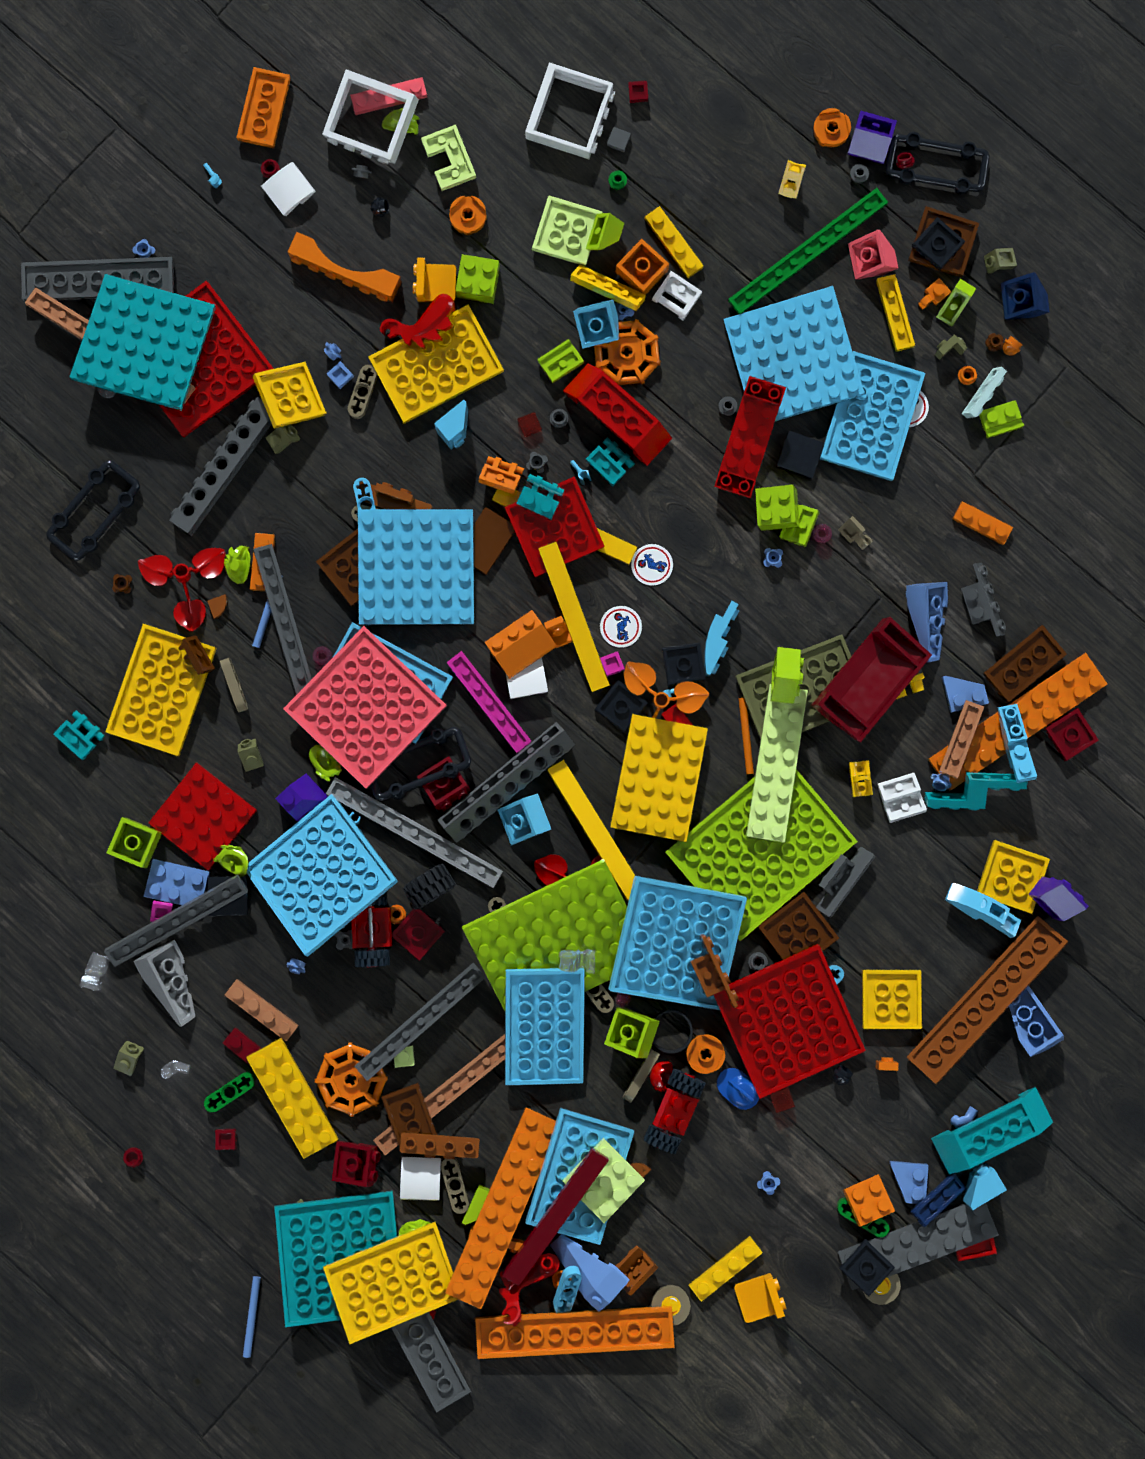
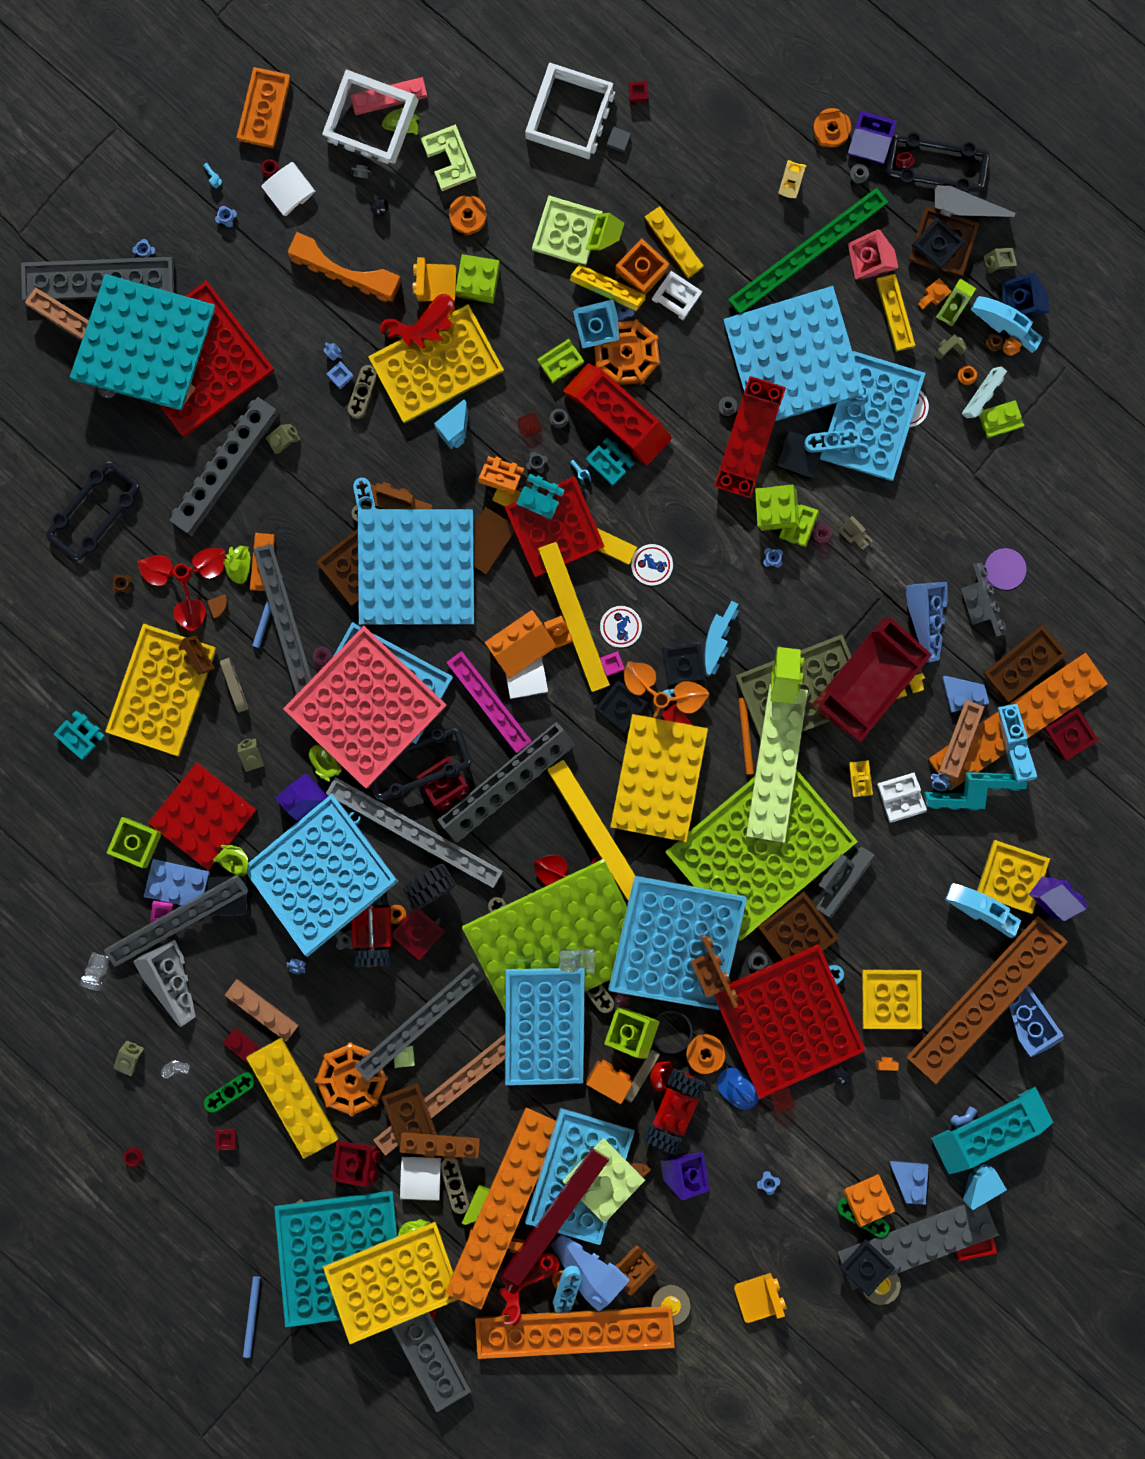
yellow plate [252,362,326,429] -> none
medium azure slope [498,794,551,845] -> none
green plate [608,171,627,190] -> none
yellow plate [689,1236,763,1302] -> none
dark blue tile [910,1173,966,1227] -> none
orange plate [953,501,1013,545] -> none
none -> medium blue plate [215,206,237,227]
none -> orange brick [586,1060,633,1104]
none -> dark purple slope [660,1152,710,1200]
none -> medium azure beam [804,430,860,453]
none -> light grey wedge [935,185,1016,217]
none -> medium azure slope [971,296,1043,353]
none -> medium lavender sticker [985,548,1026,590]

